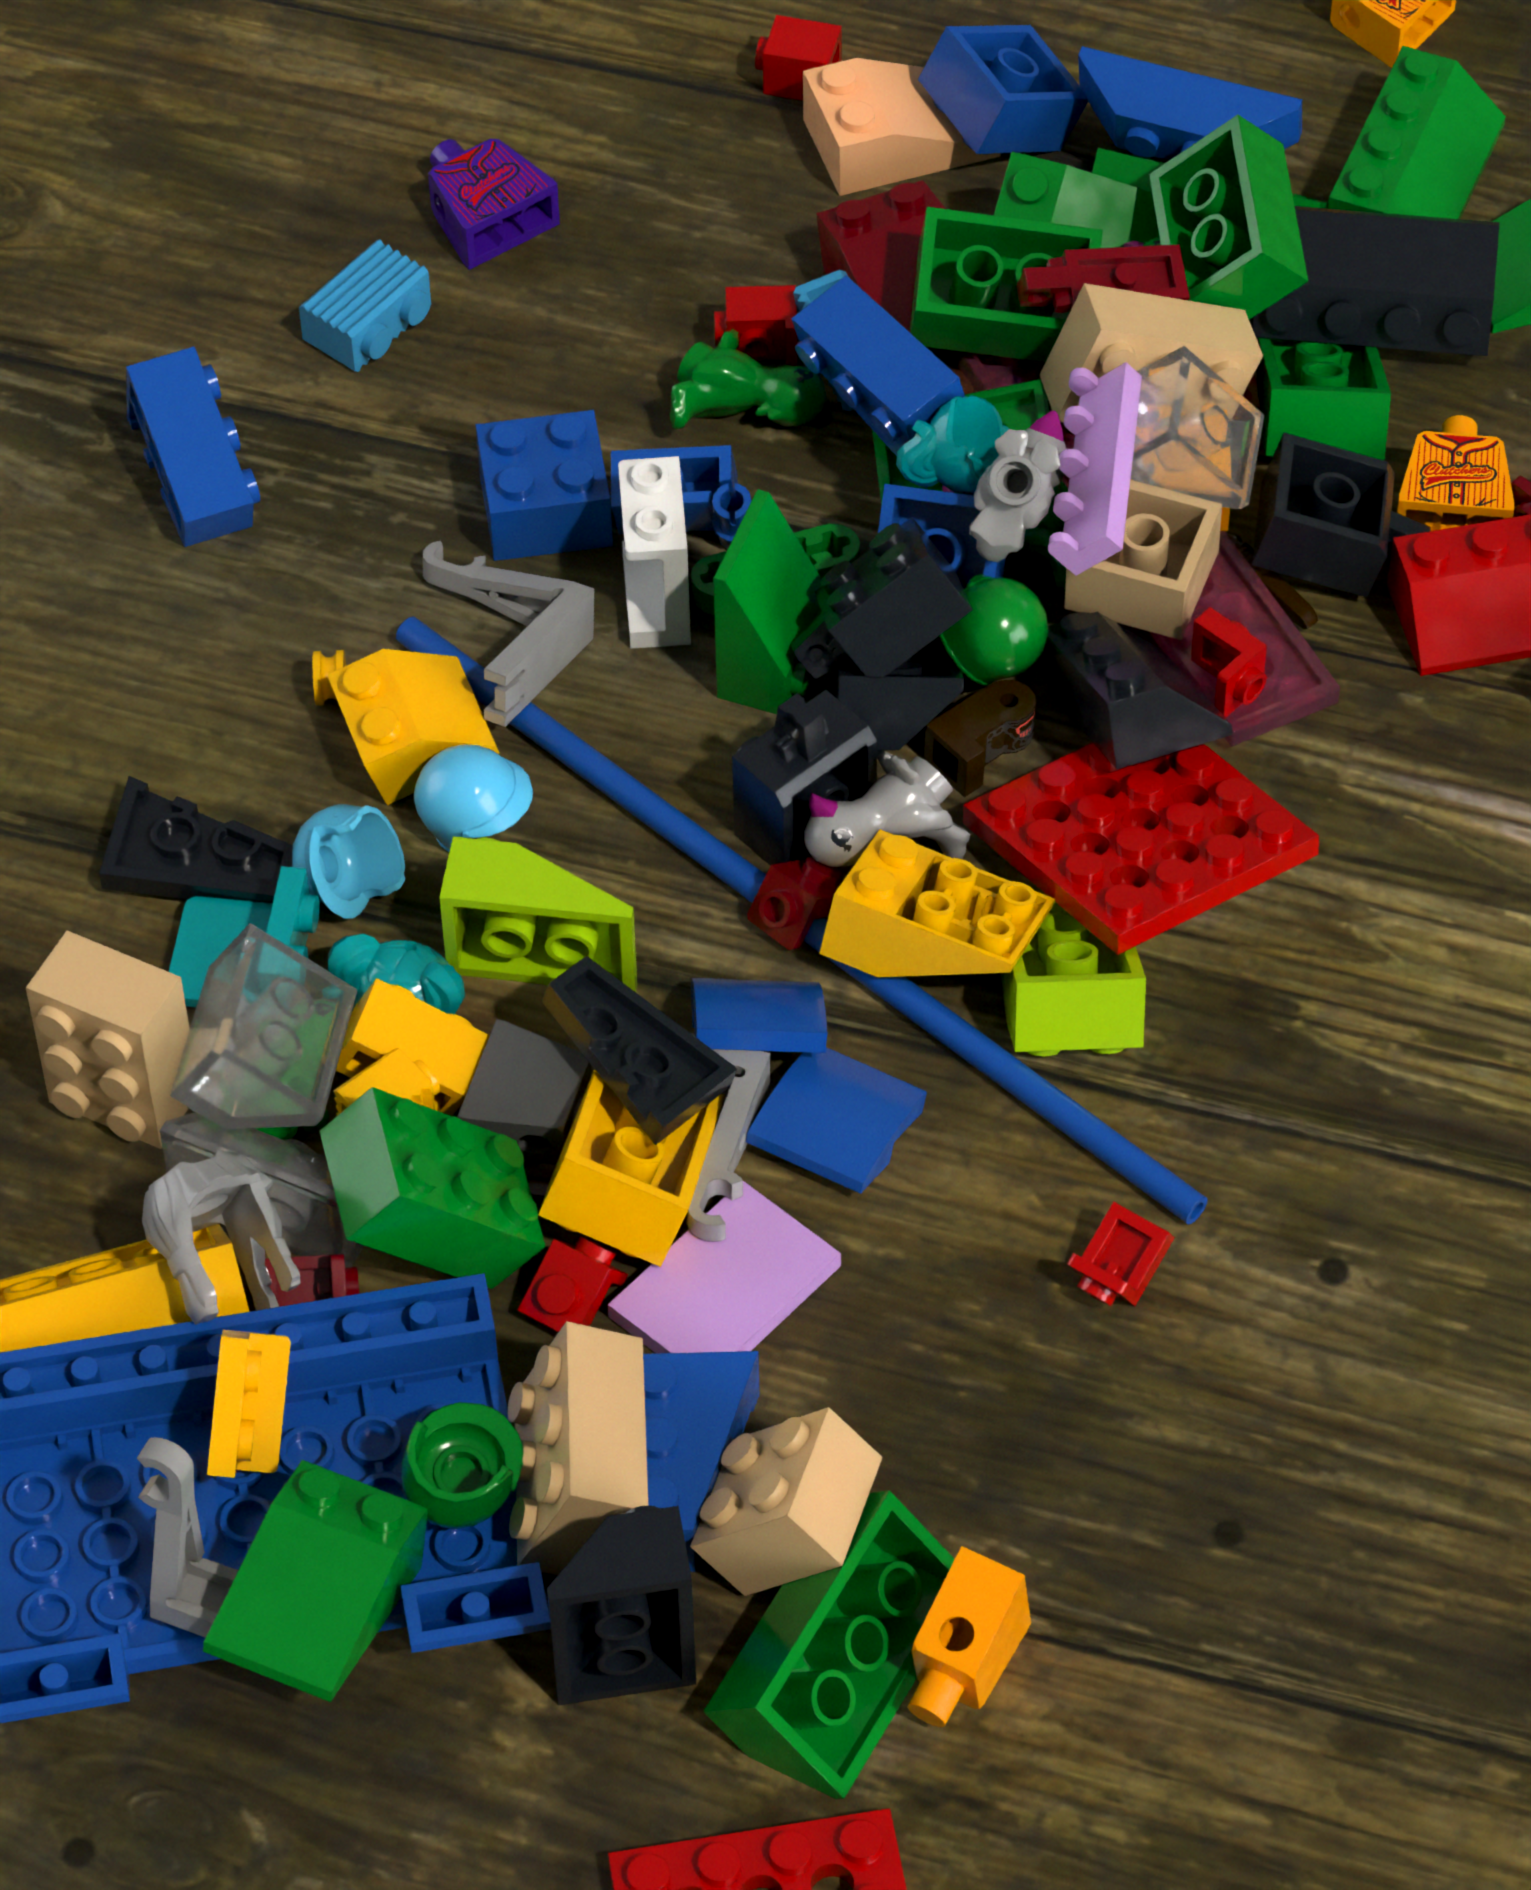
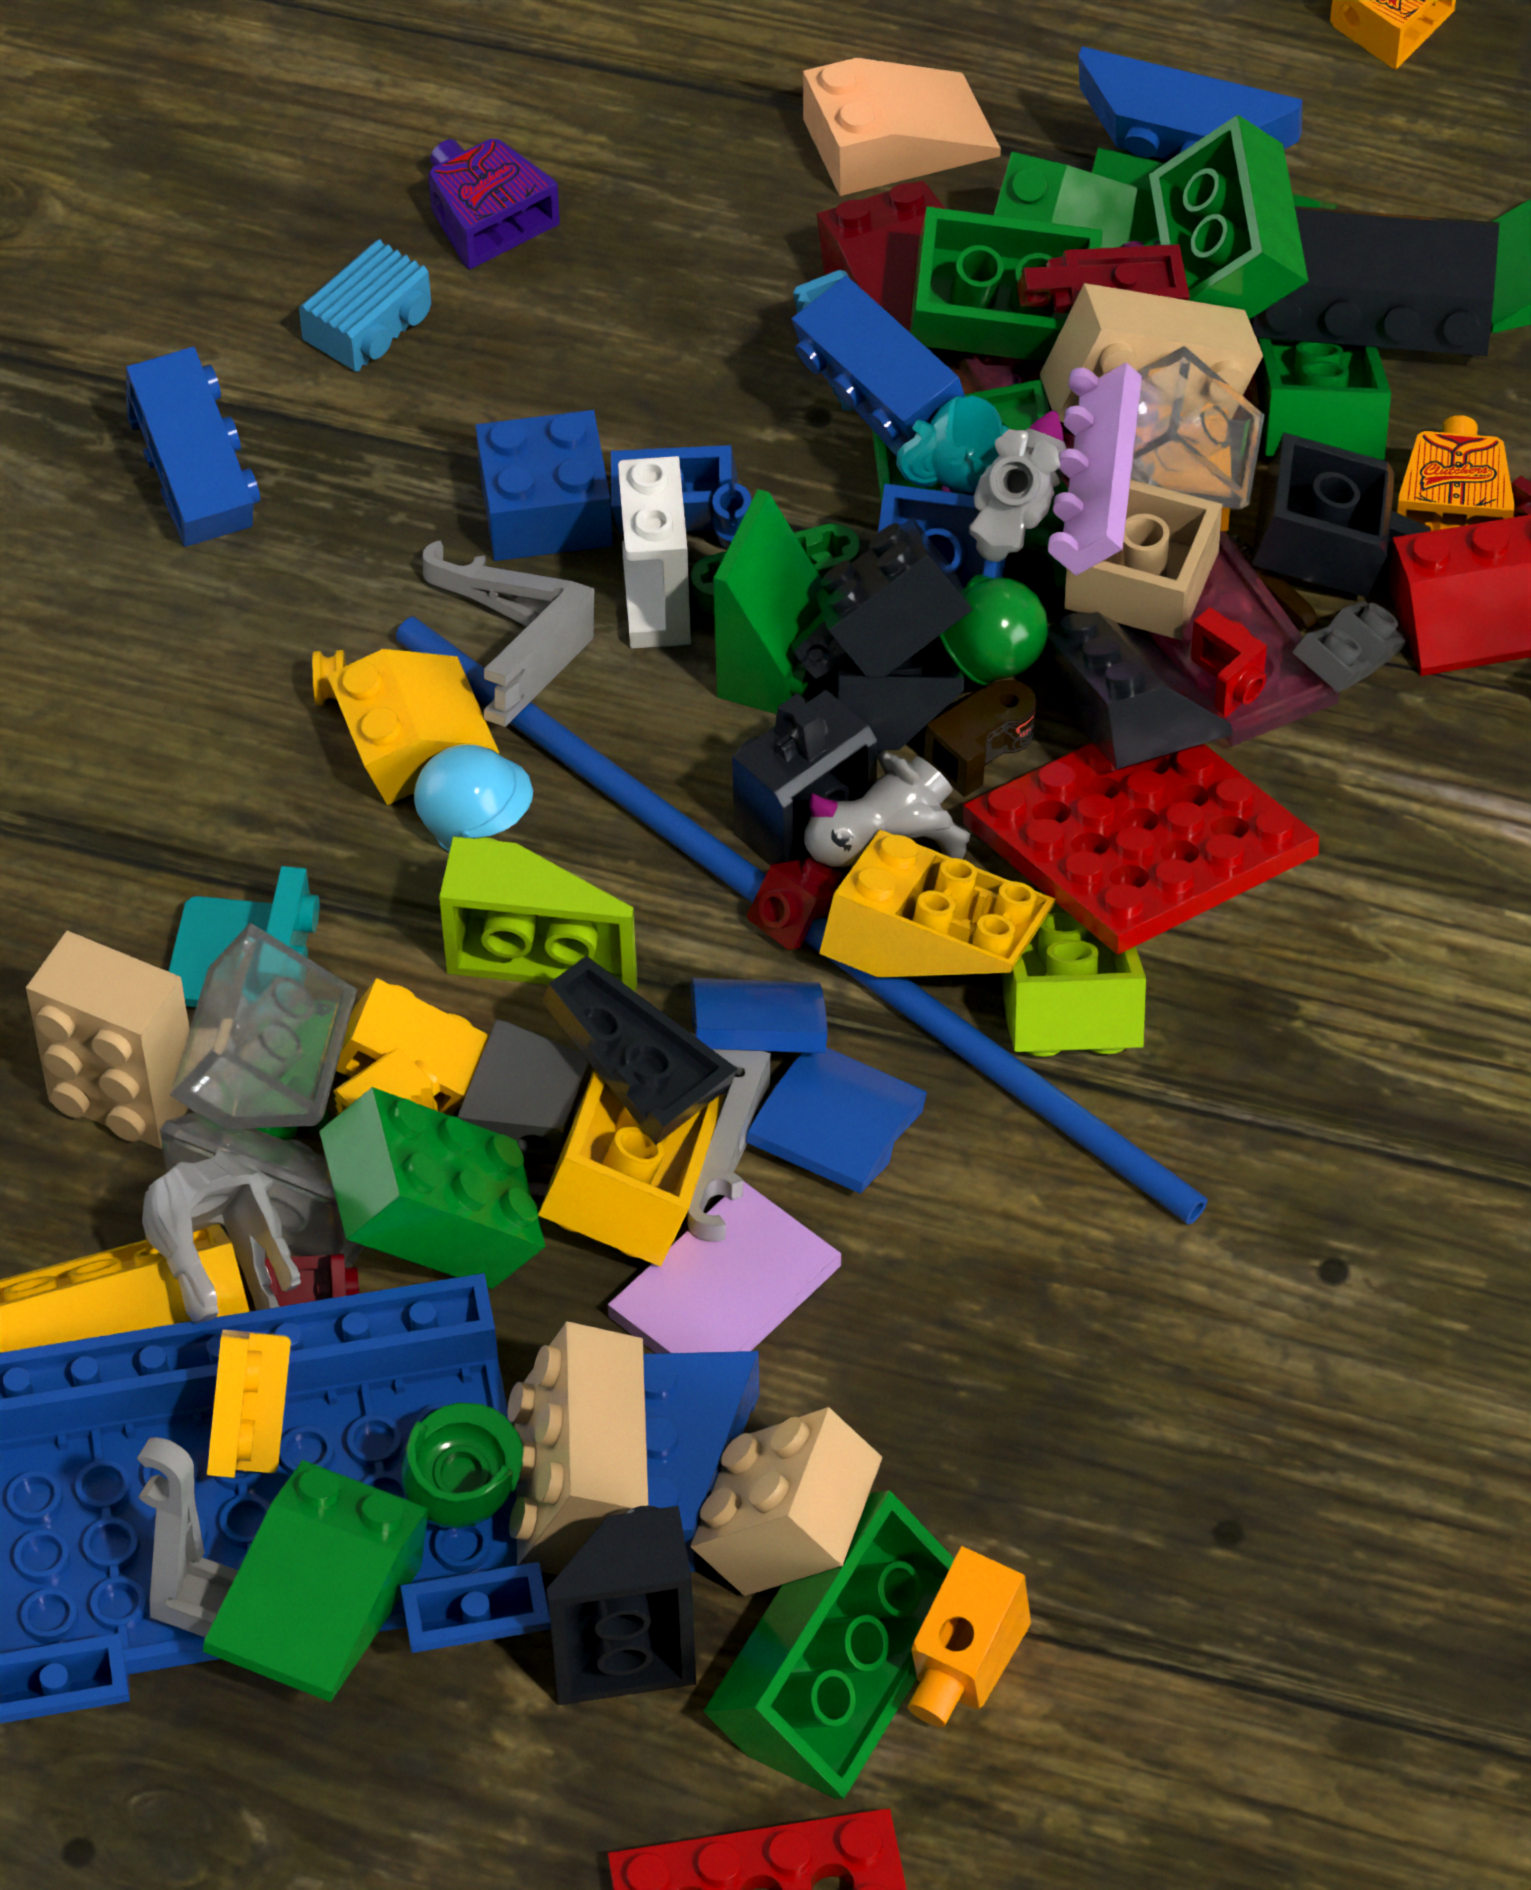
black wing [99,776,293,903] -> none
medium azure helmet [292,804,405,919] -> none
teal hair [323,934,466,1016] -> none
red bracket [518,1236,628,1332] -> none
green animal [669,329,827,430] -> none
red brick [714,285,798,366] -> none
red brick [755,15,842,101] -> none
blue brick [918,25,1088,155] -> none
red bracket [1066,1201,1175,1307] -> none
green slope [1328,46,1506,219] -> none
none -> dark grey slope [1292,601,1409,692]

